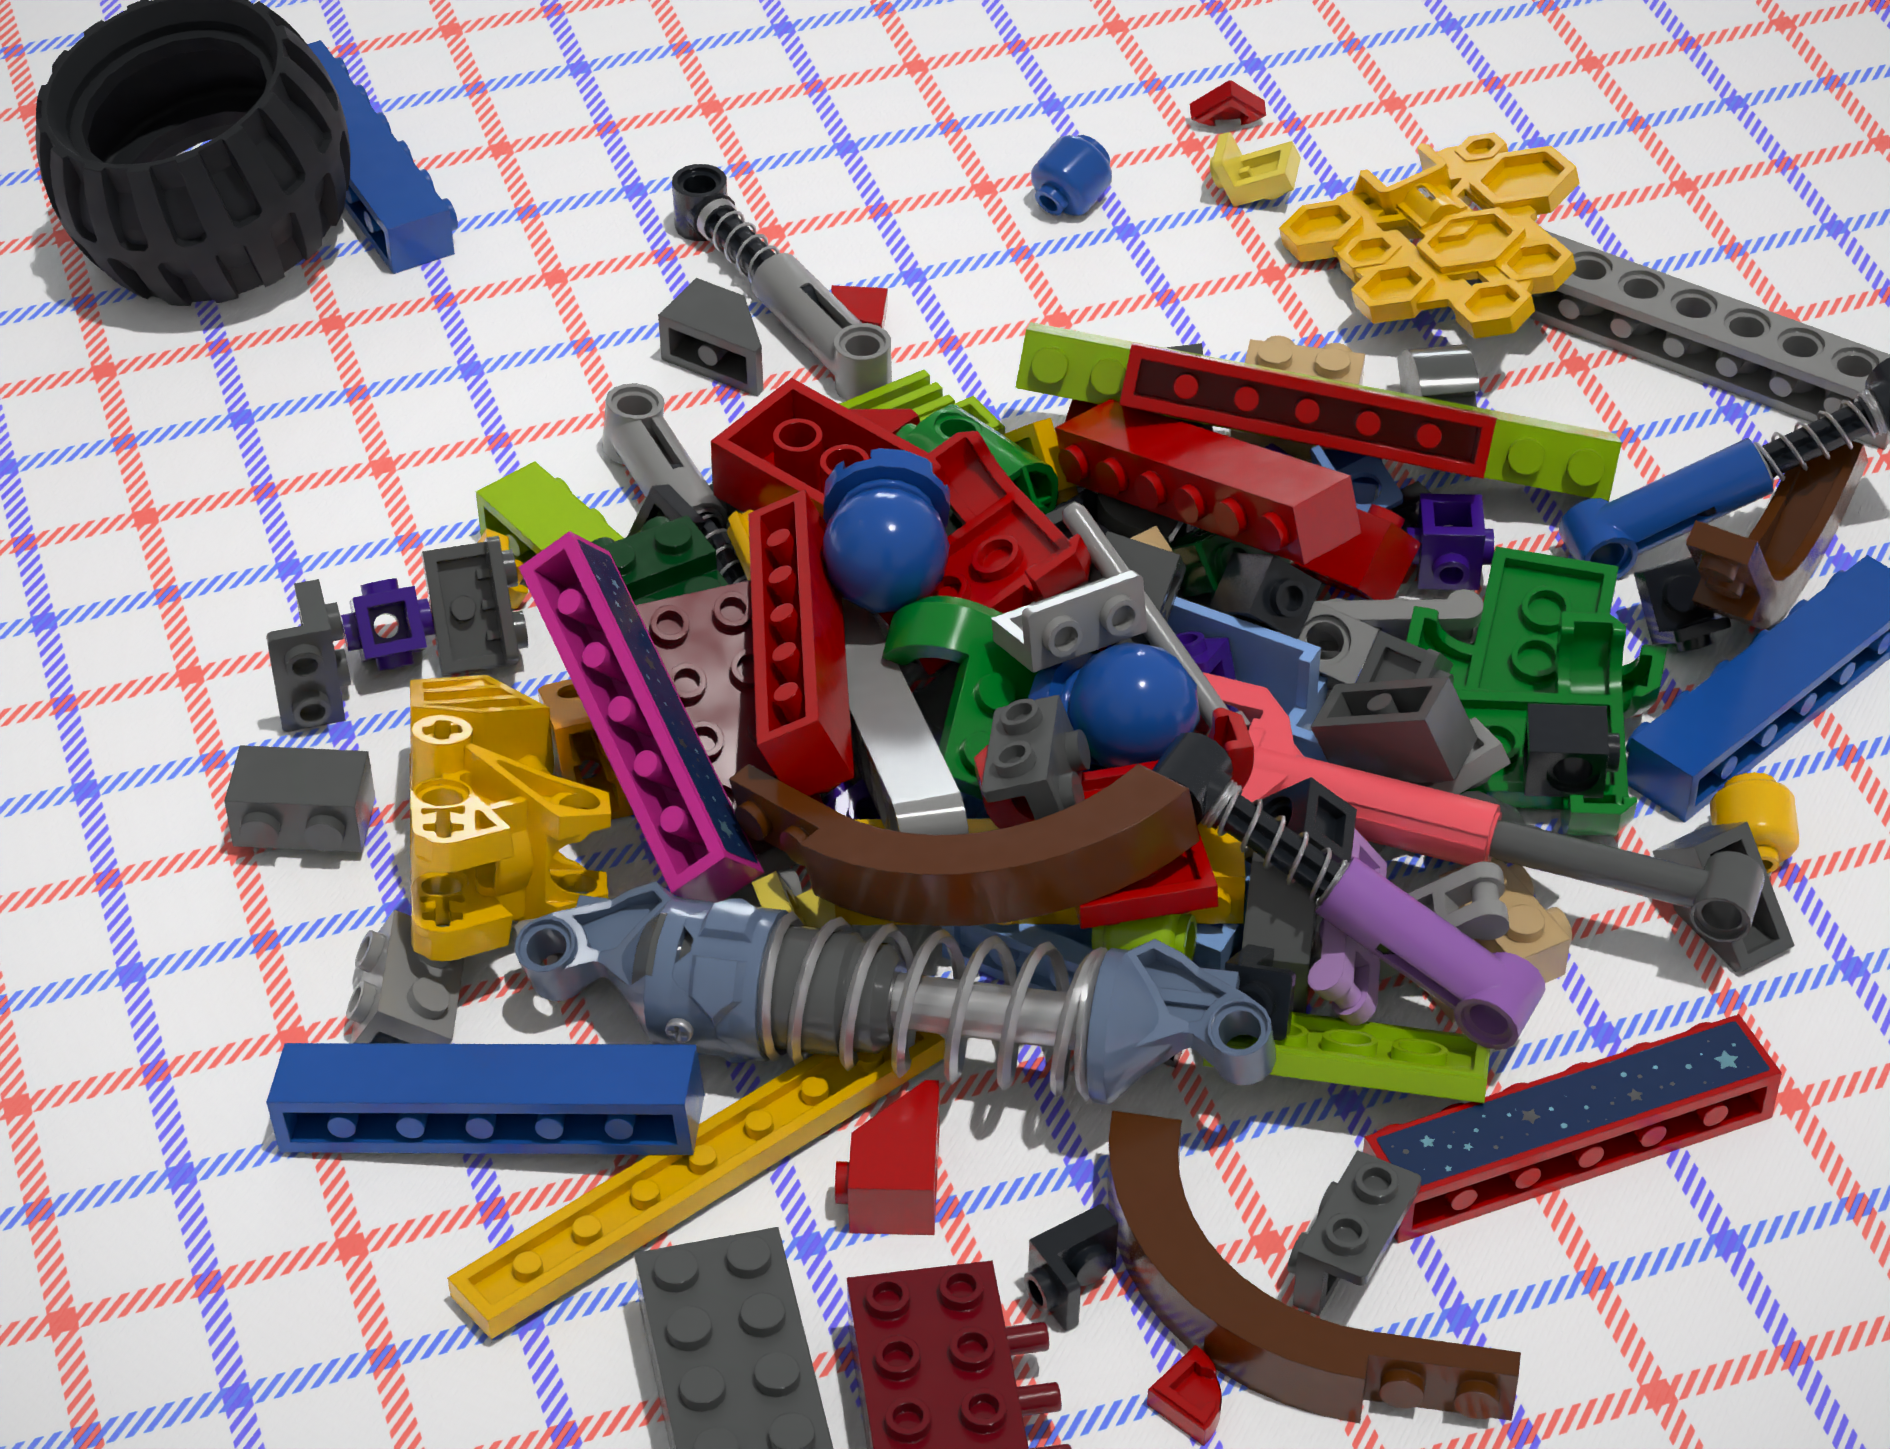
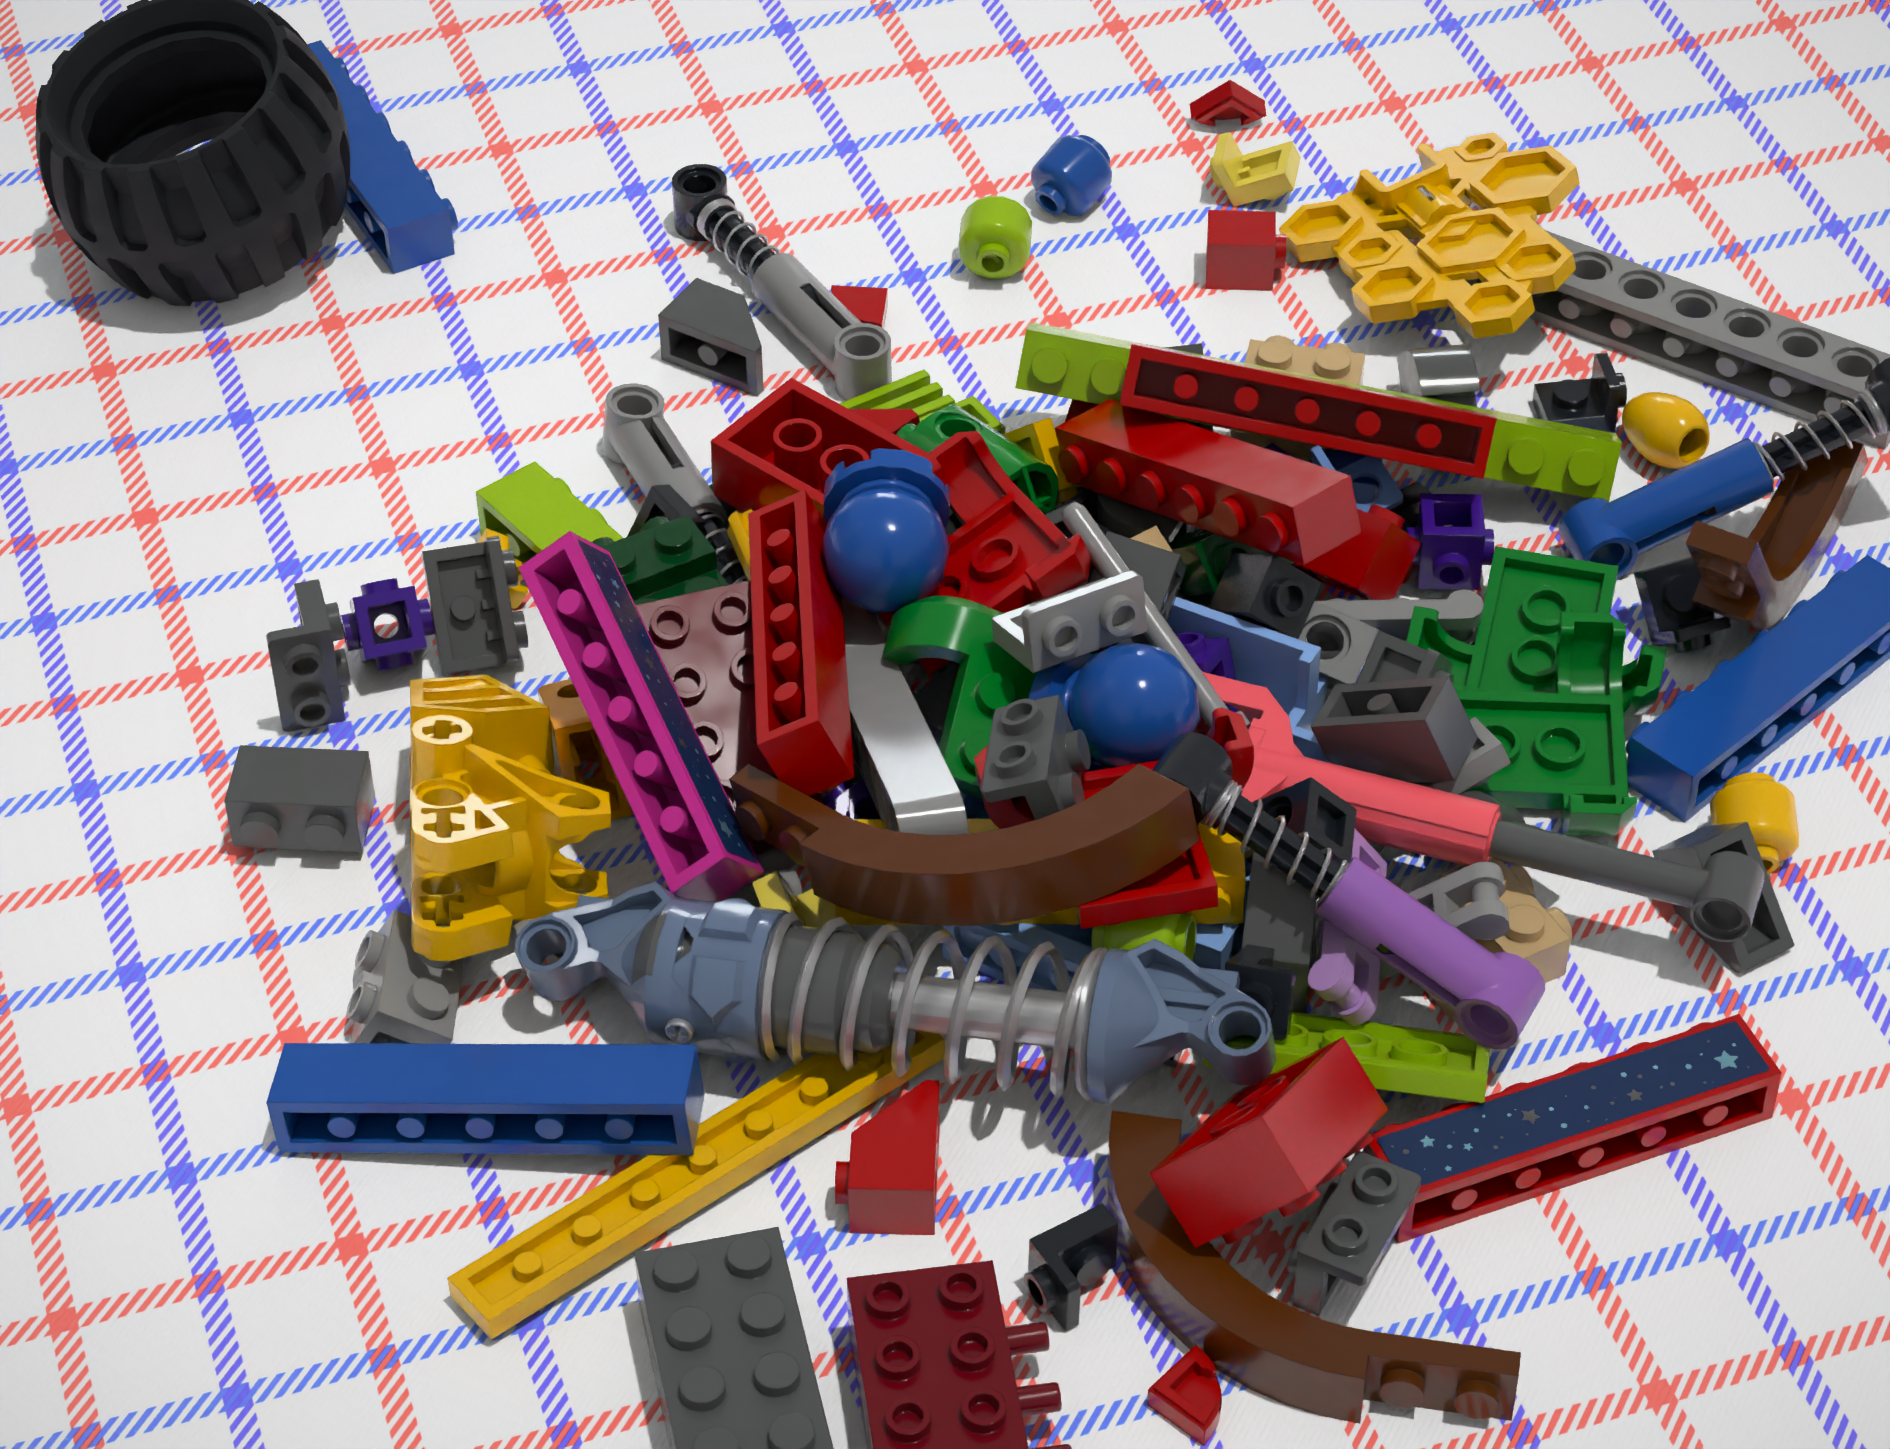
black brick [1522,703,1620,798] -> none
none -> lime head [958,196,1032,279]
none -> red brick [1149,1037,1388,1248]
none -> red brick [1205,210,1286,291]
none -> black bracket [1532,352,1627,433]
none -> yellow animal [1622,392,1710,469]

